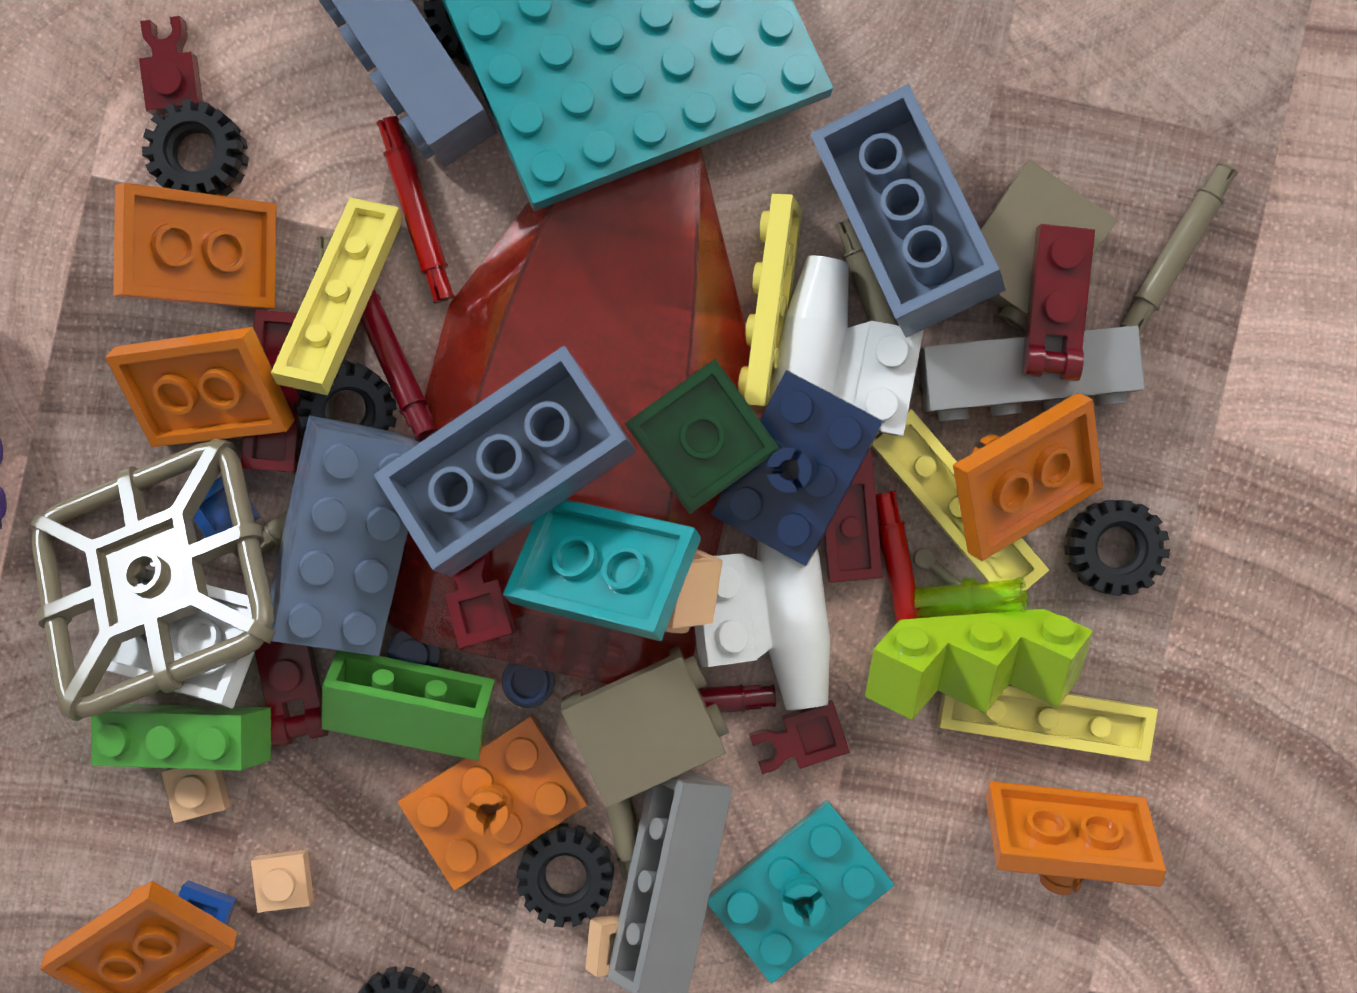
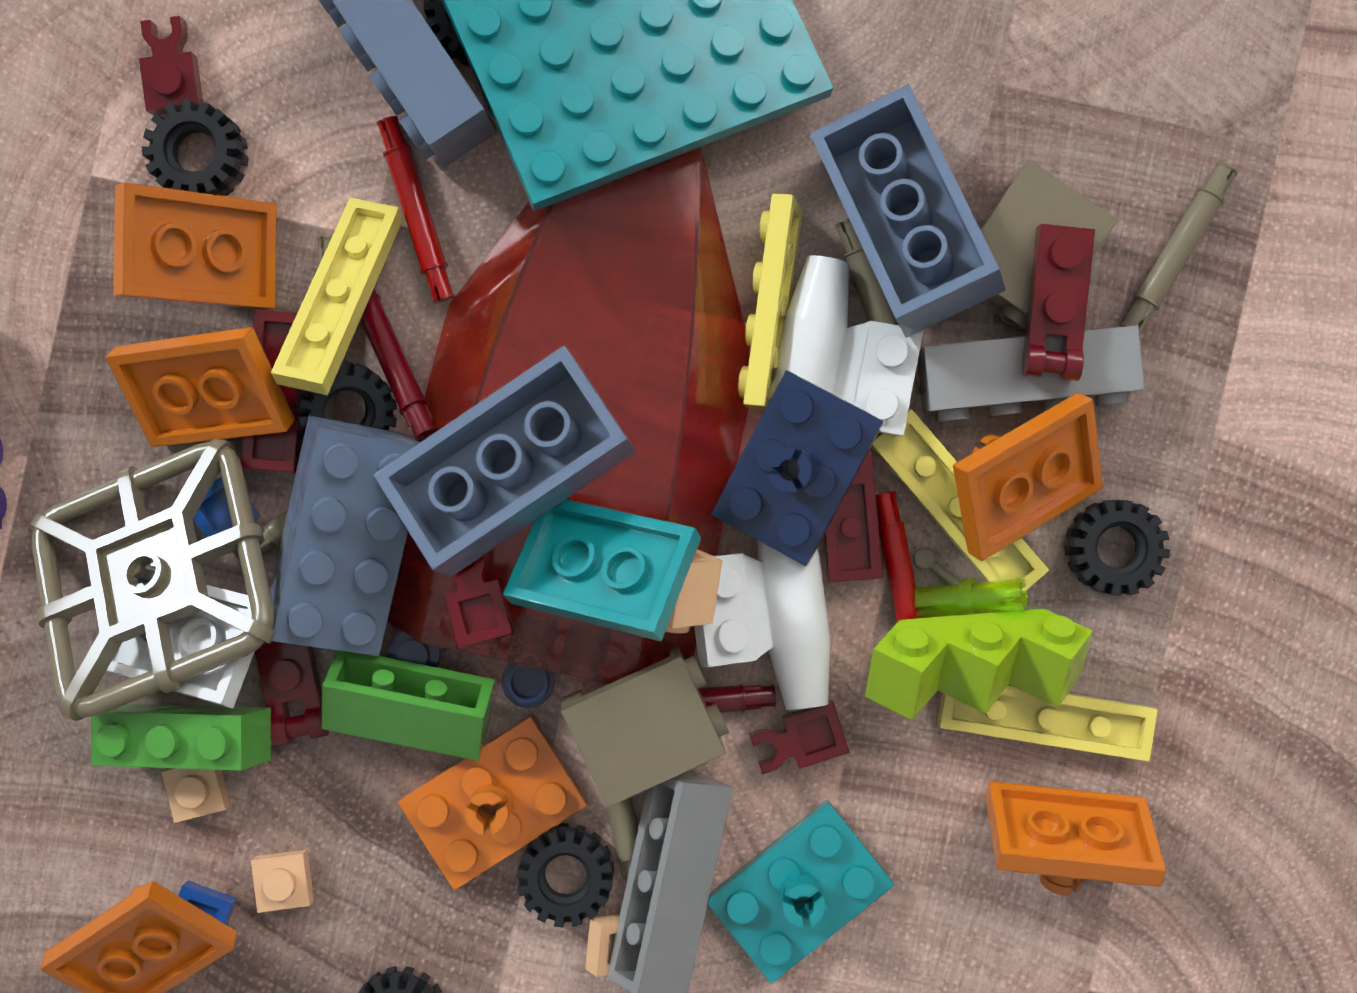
dark green tile [624,359,780,514] -> none

